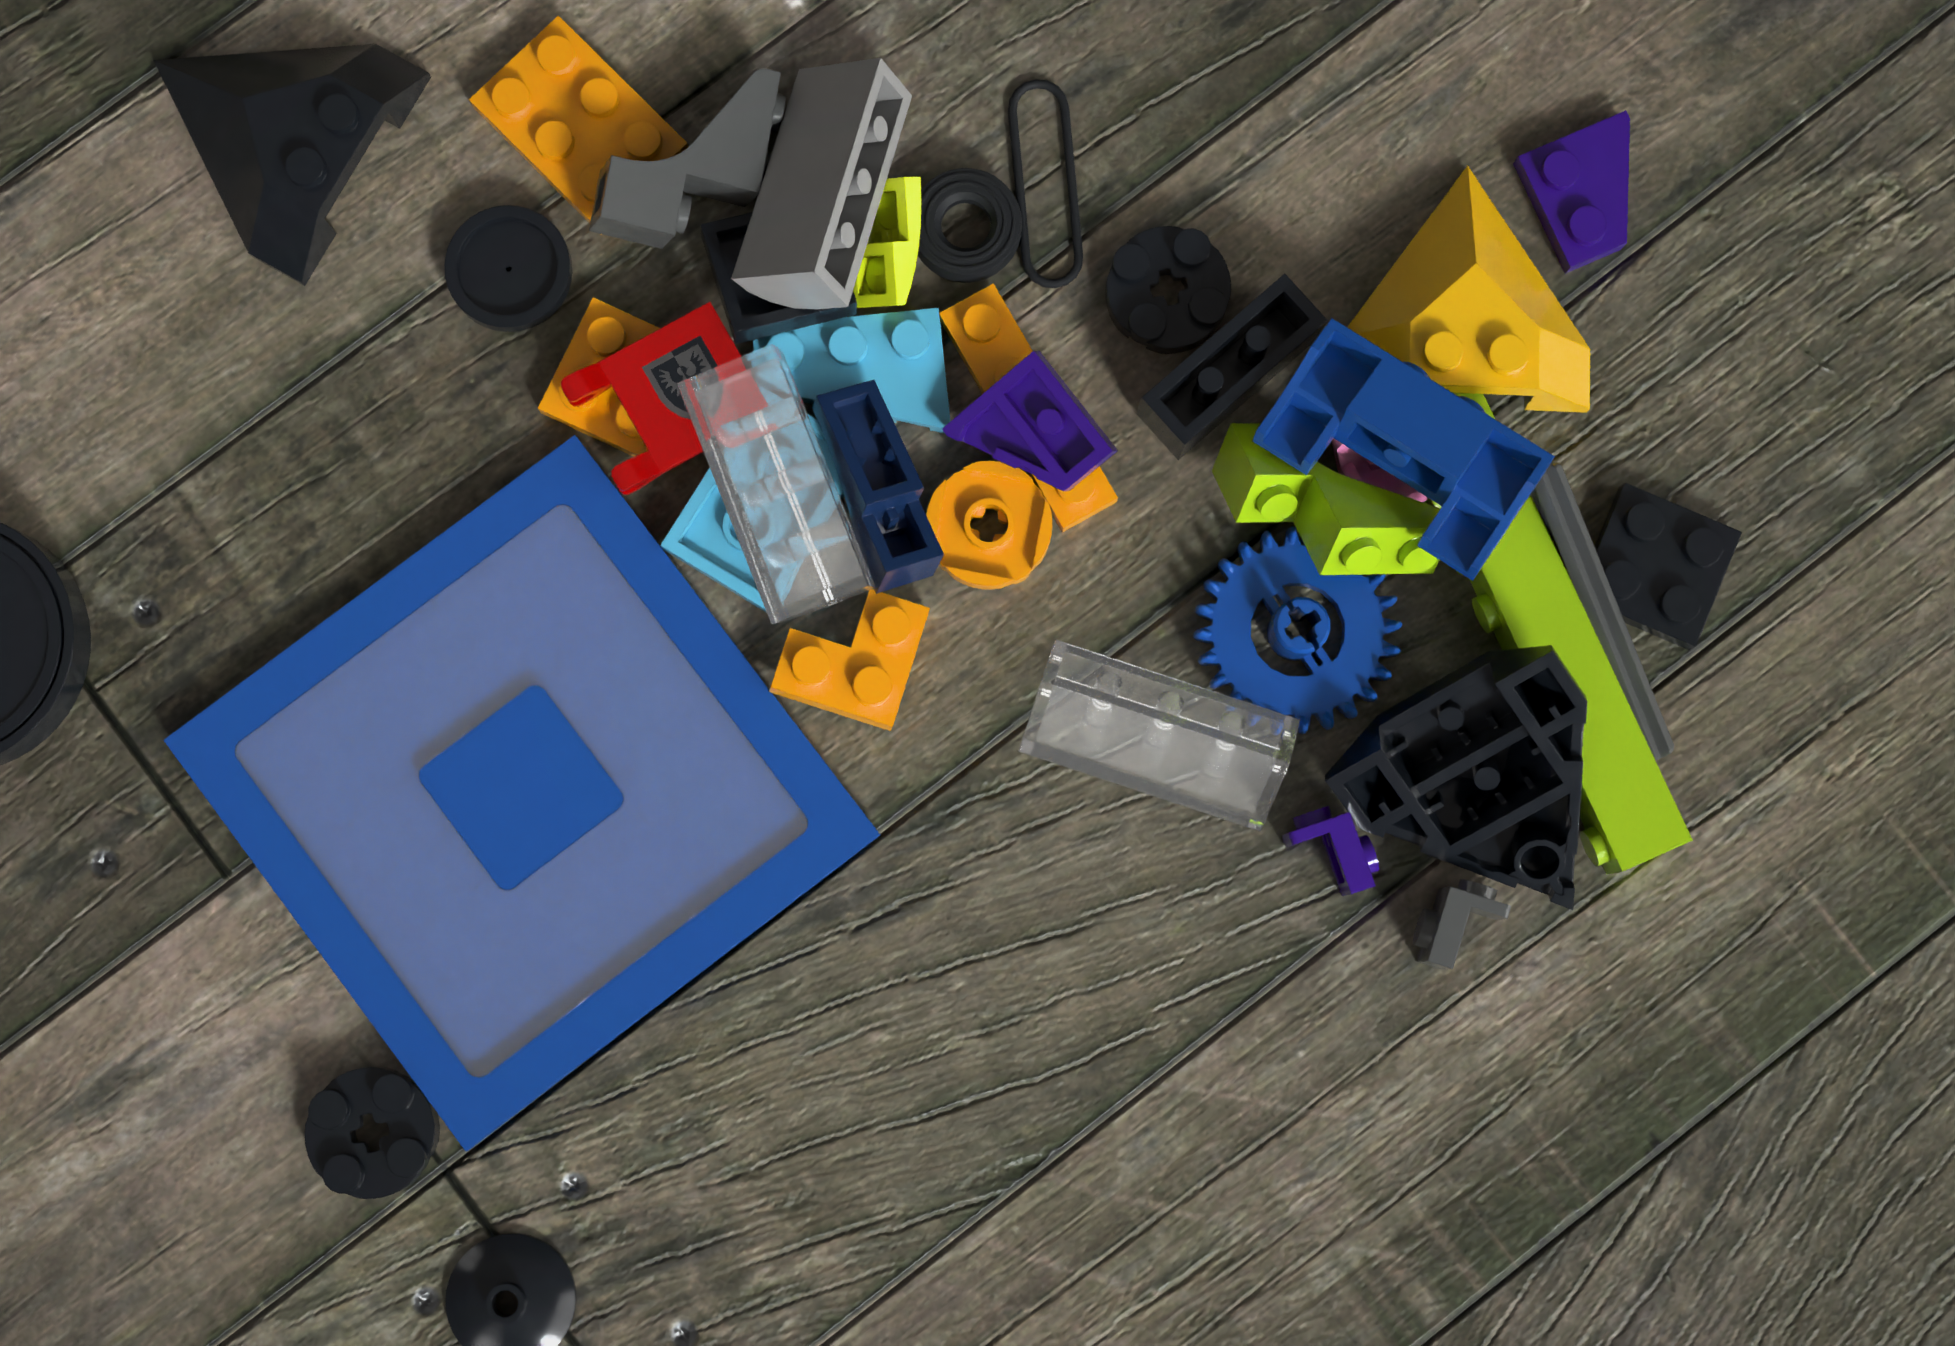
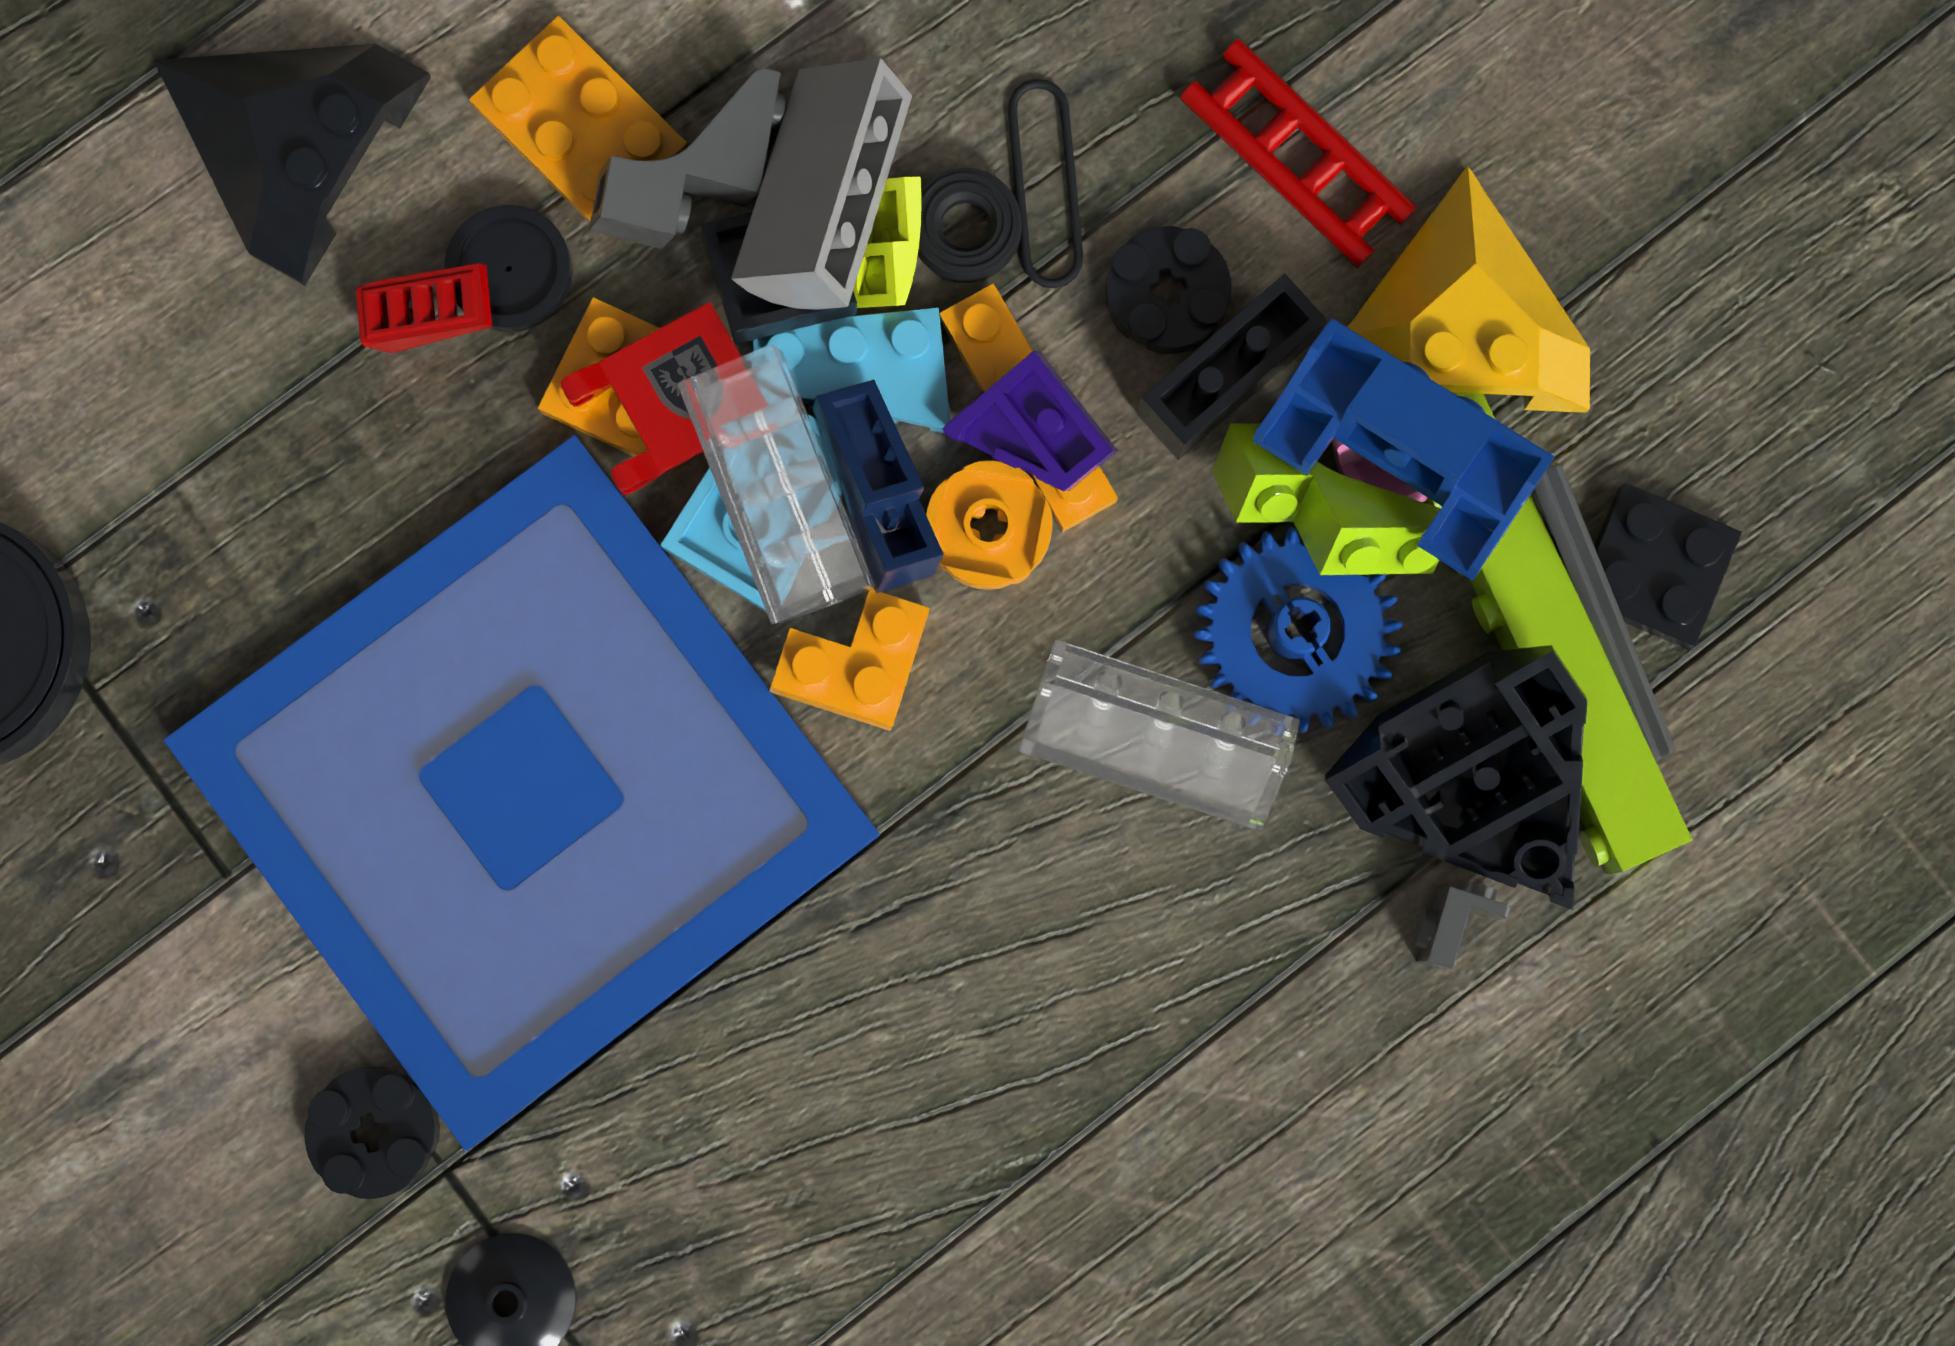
dark purple bracket [1282,806,1379,896] -> none
dark purple wing [1513,110,1630,274] -> none
none -> red slope [356,263,492,354]
none -> red bar [1180,38,1418,268]

